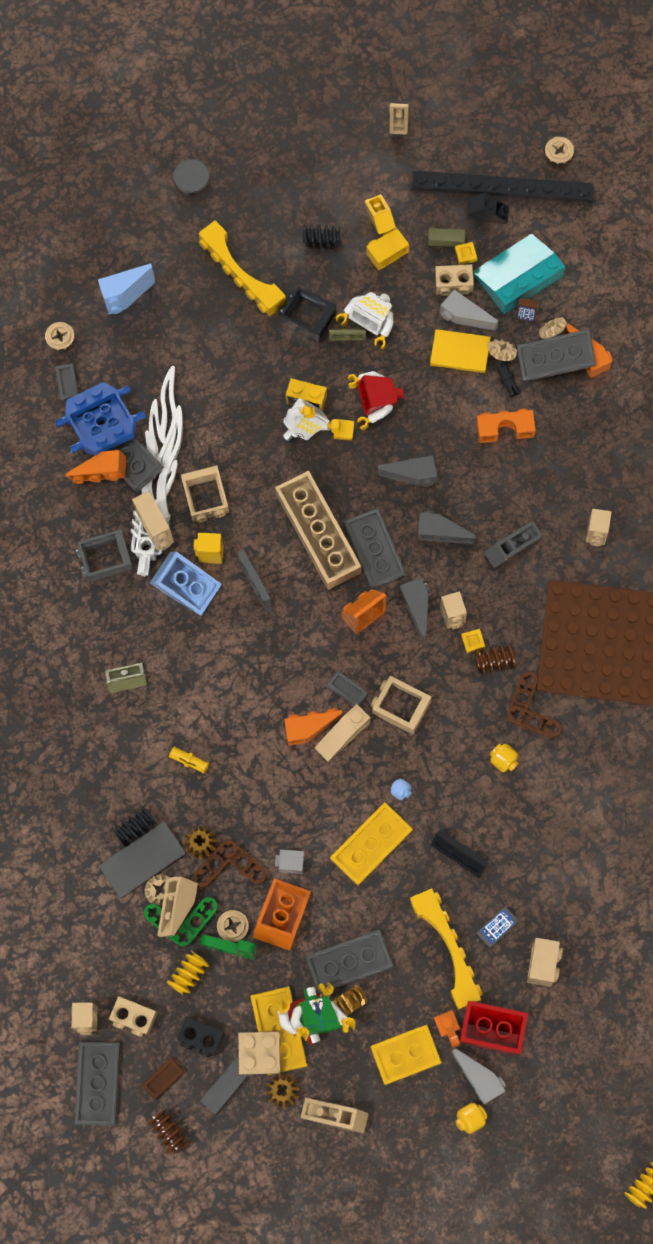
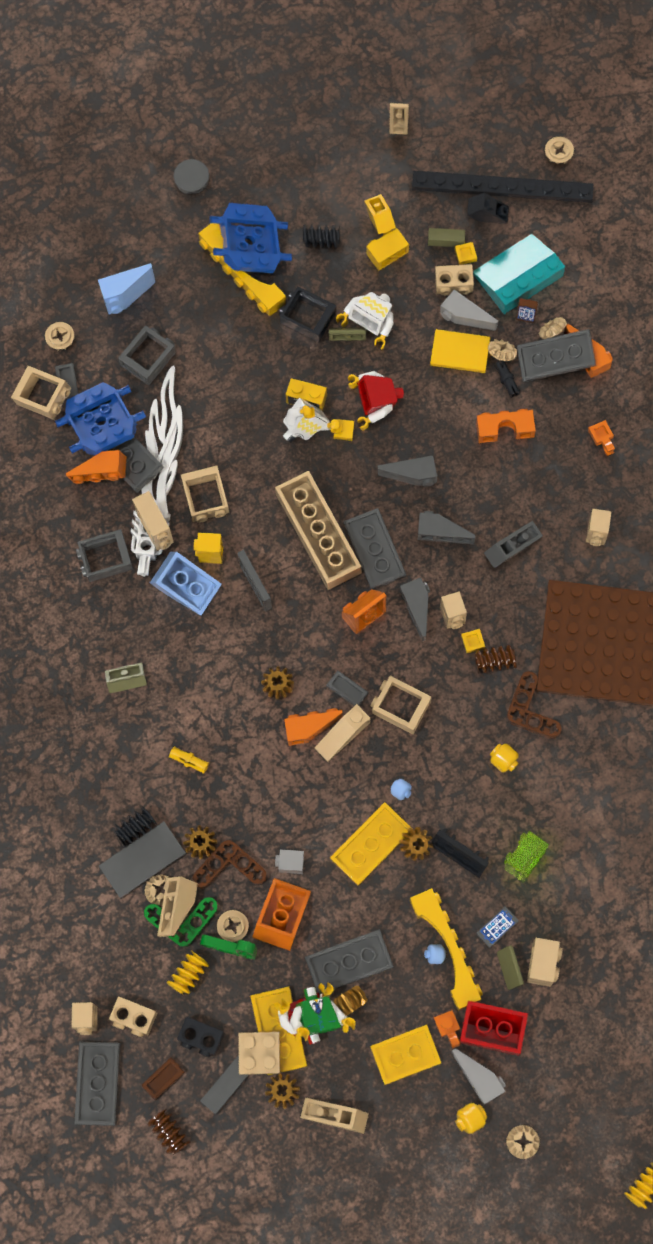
none -> tan window [11,366,71,420]
none -> dark grey window [118,325,176,386]
none -> blue piece [210,203,292,273]
none -> pearl gold gear [261,666,294,700]
none -> pearl gold gear [399,827,433,861]
none -> light blue piece [424,944,446,964]
none -> olive slope [497,945,524,990]
none -> clear neon green container [504,830,549,883]
none -> tan gear [507,1125,540,1159]
none -> orange plate [588,420,615,456]

